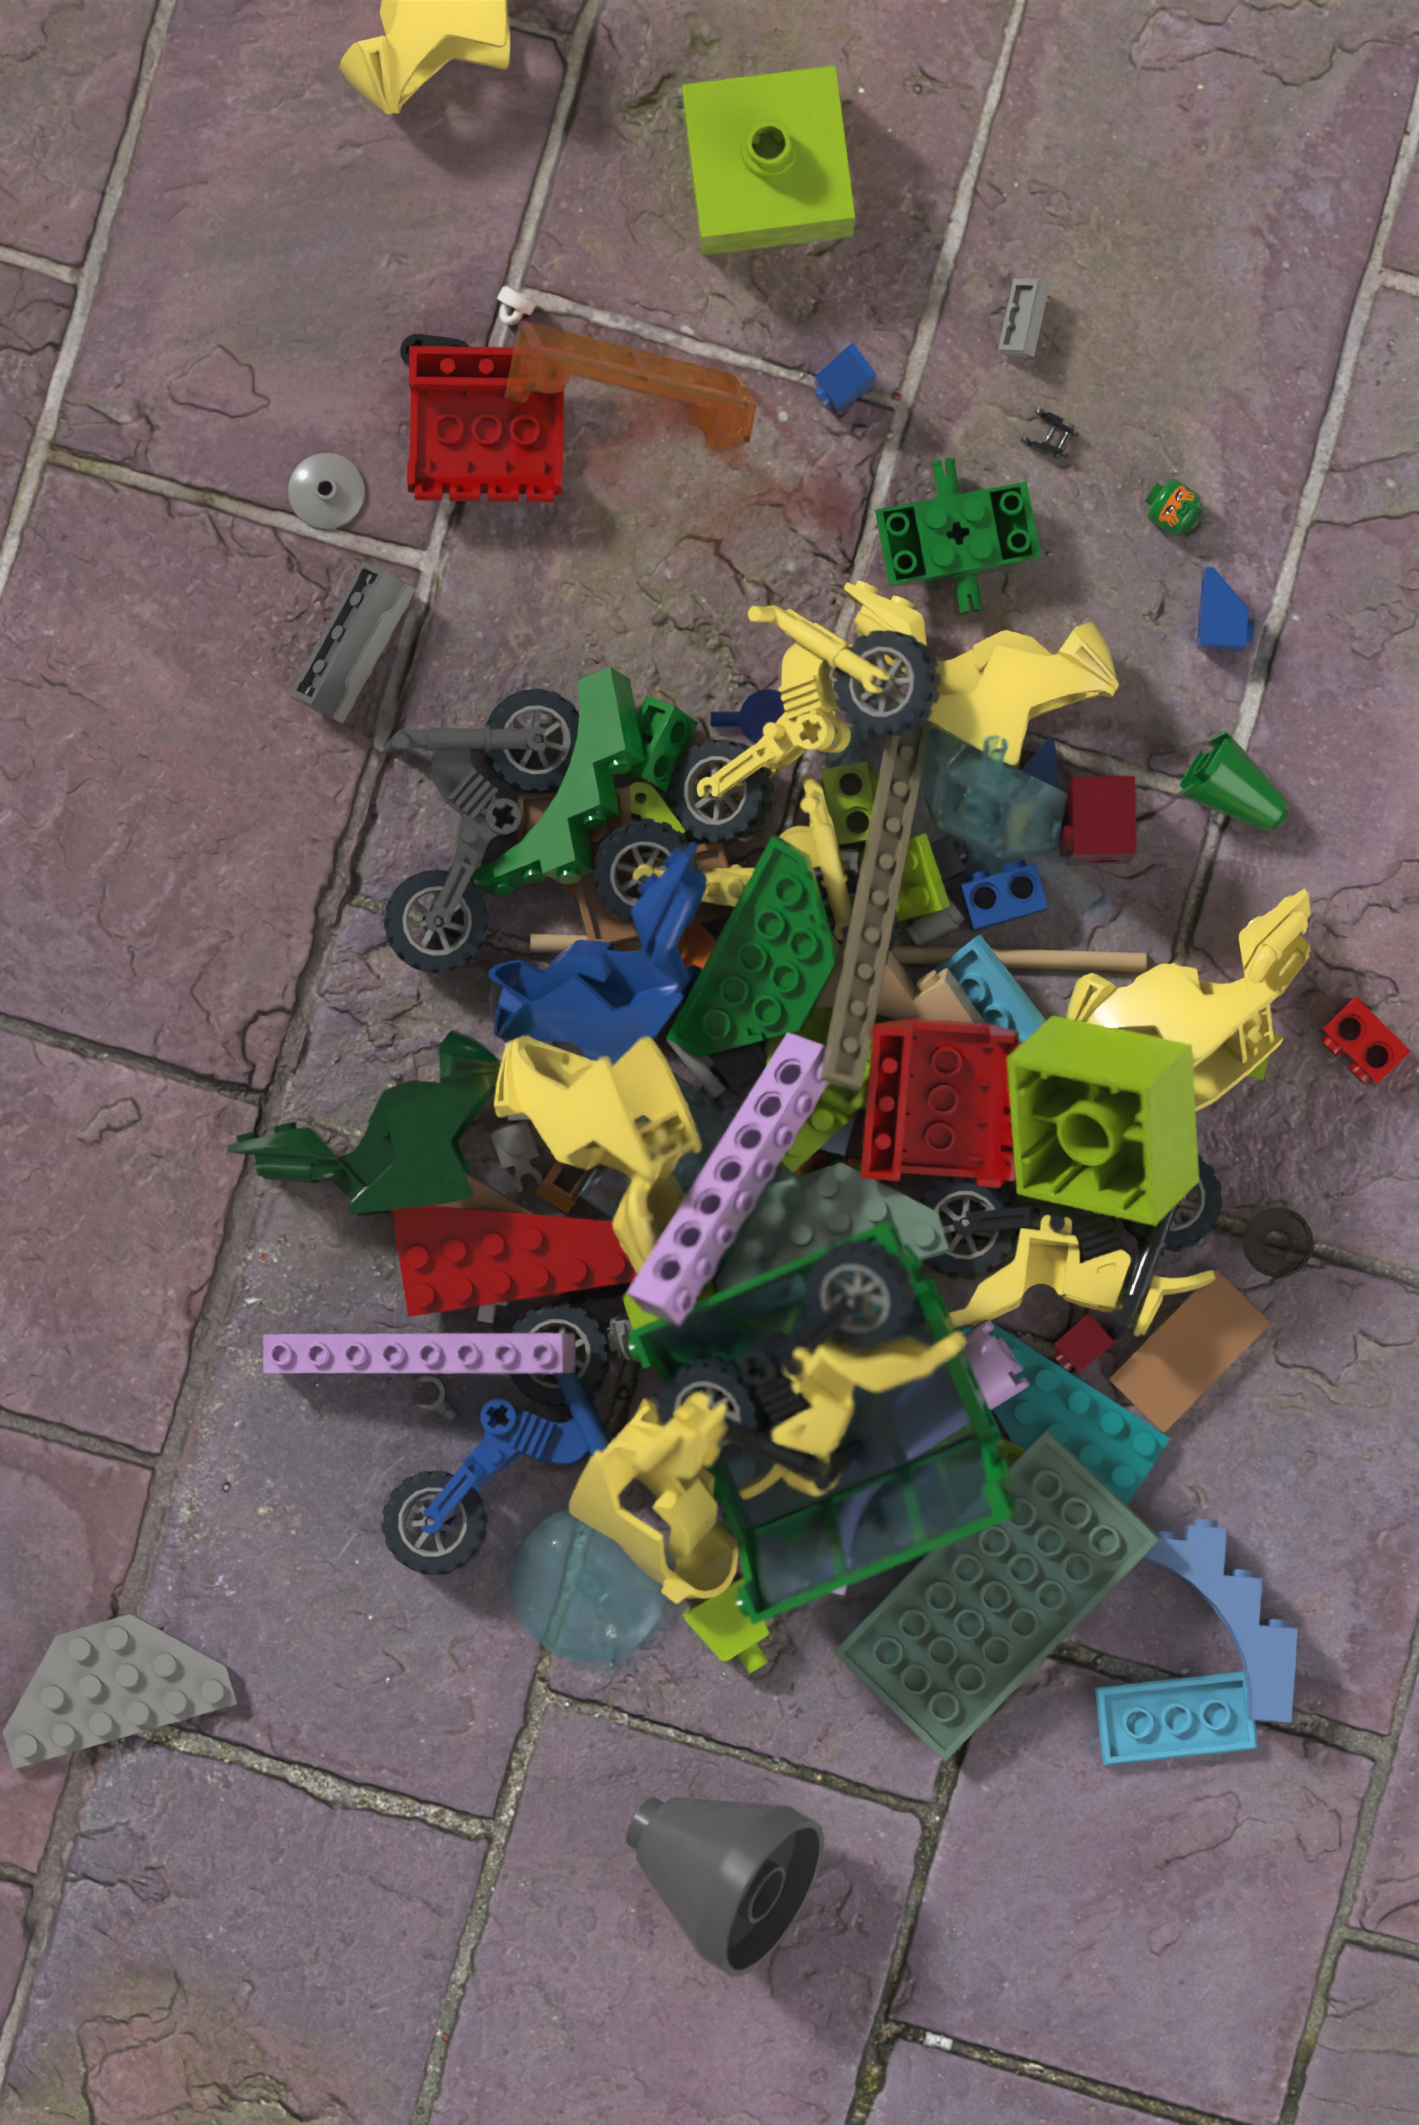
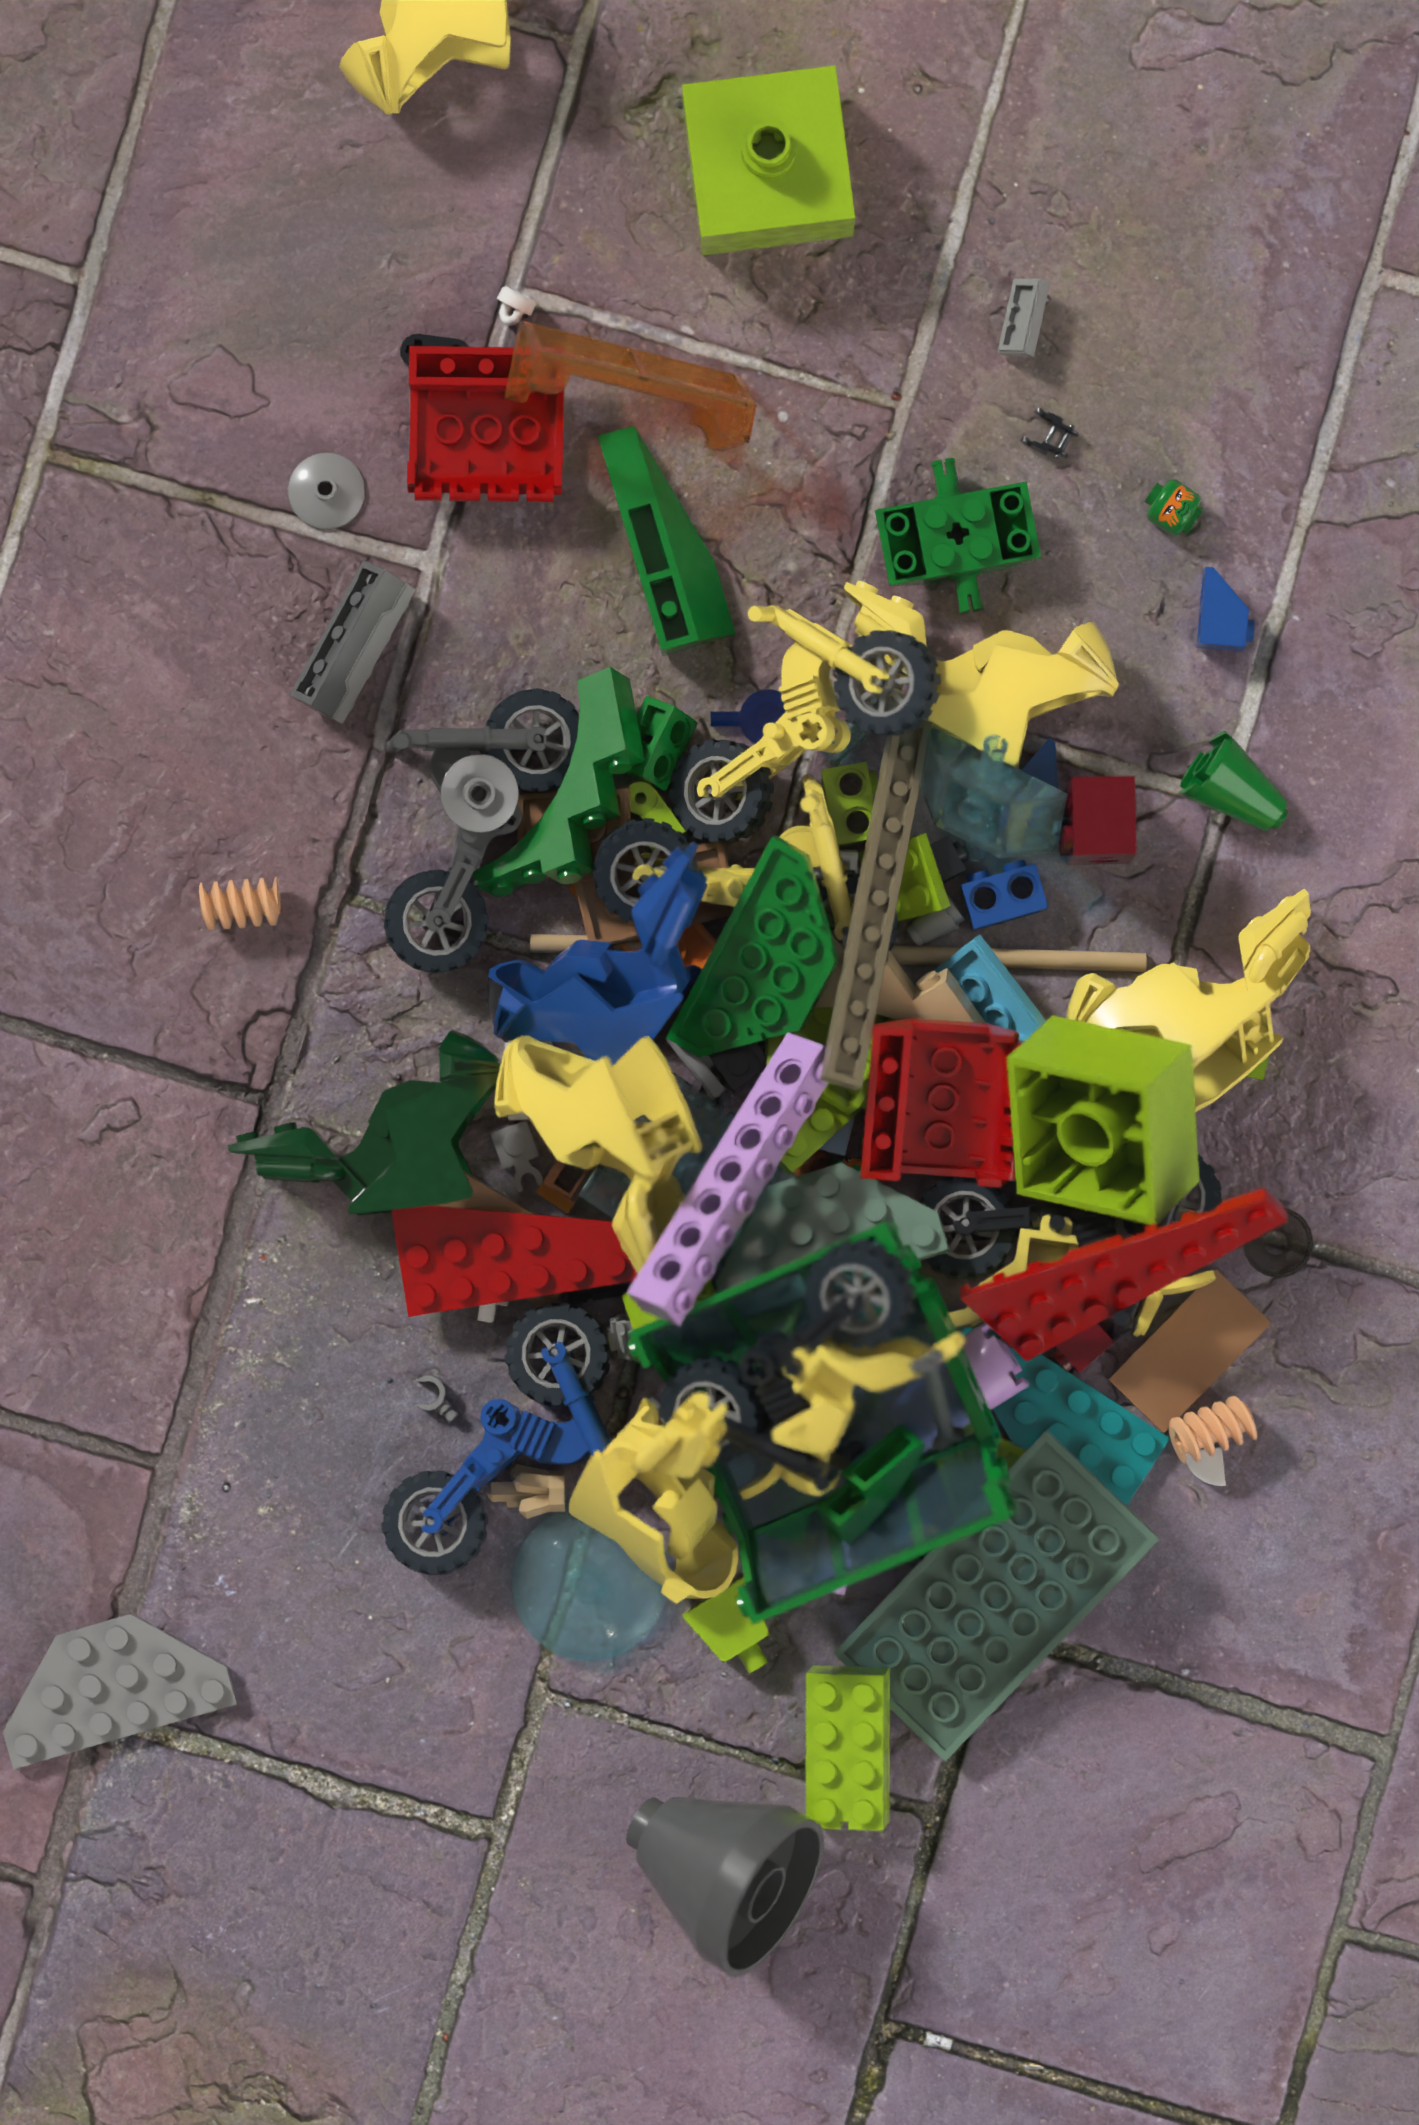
lavender brick [263,1333,575,1373] -> none
blue slope [813,343,876,414] -> none
medium azure tile [1094,1671,1258,1765] -> none
medium blue arch [1140,1519,1298,1724] -> none
red brick [1319,996,1410,1085] -> none
none -> light nougat piece [199,877,281,930]
none -> light grey dish [441,754,519,832]
none -> tan rock [486,1464,566,1519]
none -> green wedge [597,425,736,656]
none -> lime piece [806,1665,890,1831]
none -> green slope [816,1424,925,1545]
none -> dark grey piece [910,1348,965,1451]
none -> red wing [960,1188,1288,1361]
none -> light nougat piece [1169,1396,1257,1465]
none -> white tile [1186,1447,1226,1486]

